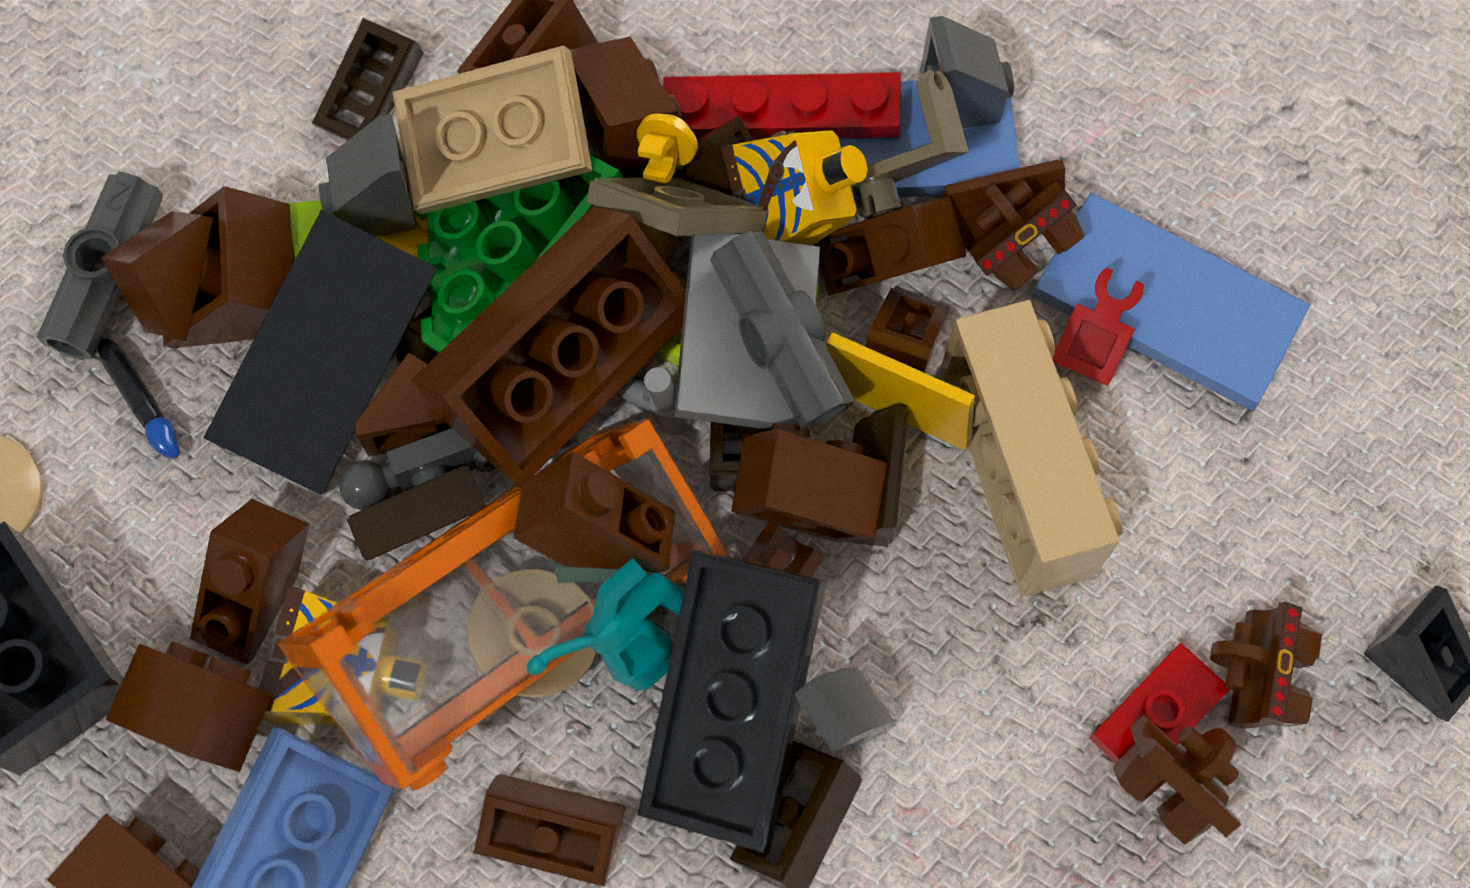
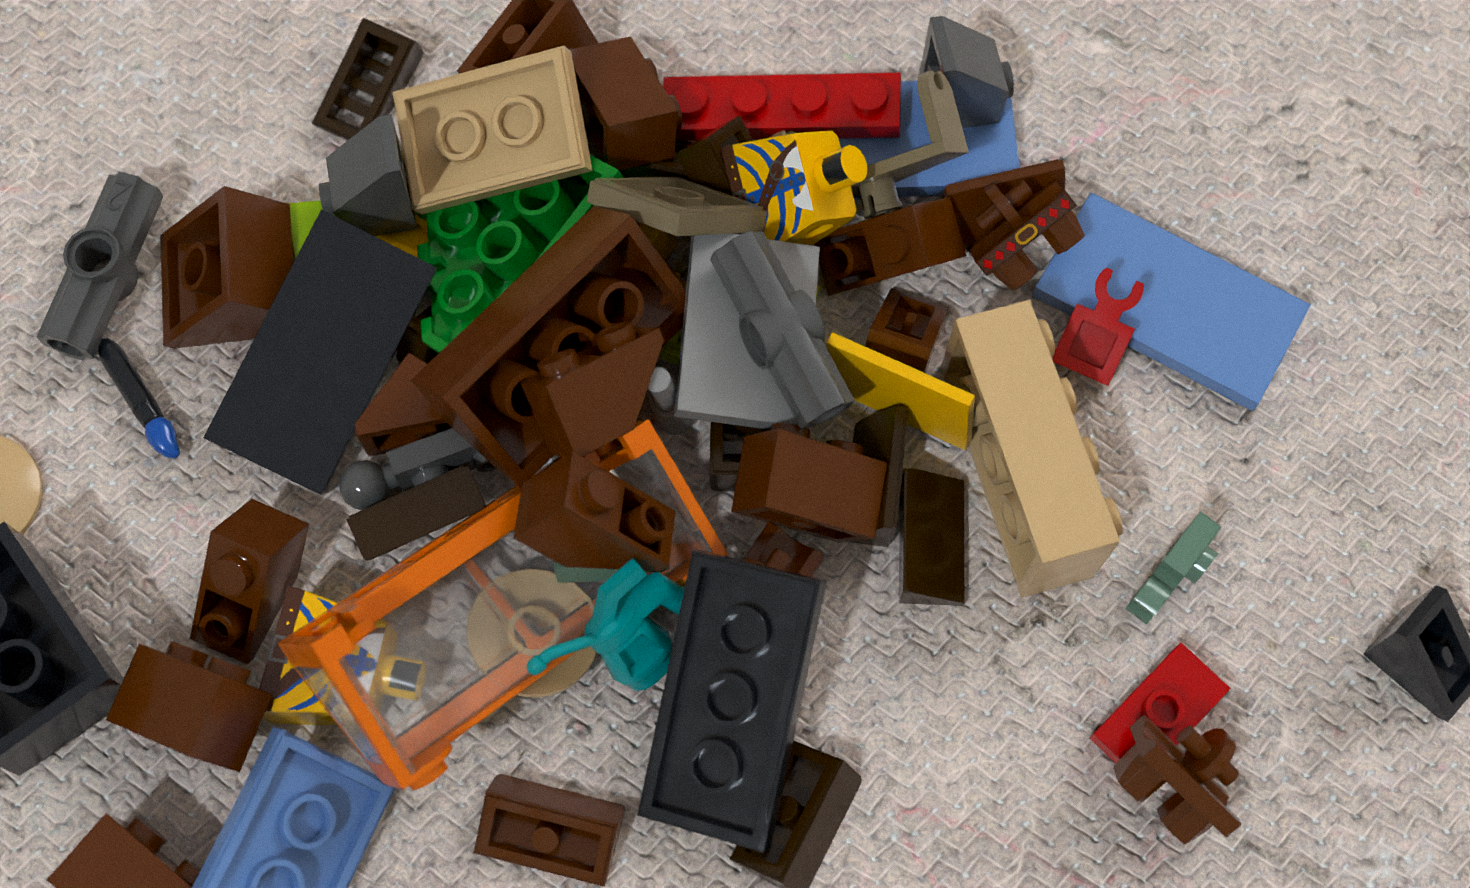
reddish brown slope [101,211,213,341] -> none
yellow plate [637,114,698,184] -> none
dark grey slope [794,667,896,752] -> none
reddish brown hips [1210,601,1322,729] -> none
none -> reddish brown slope [520,321,664,457]
none -> dark brown slope [899,468,964,606]
none -> sand green plate [1125,511,1222,625]

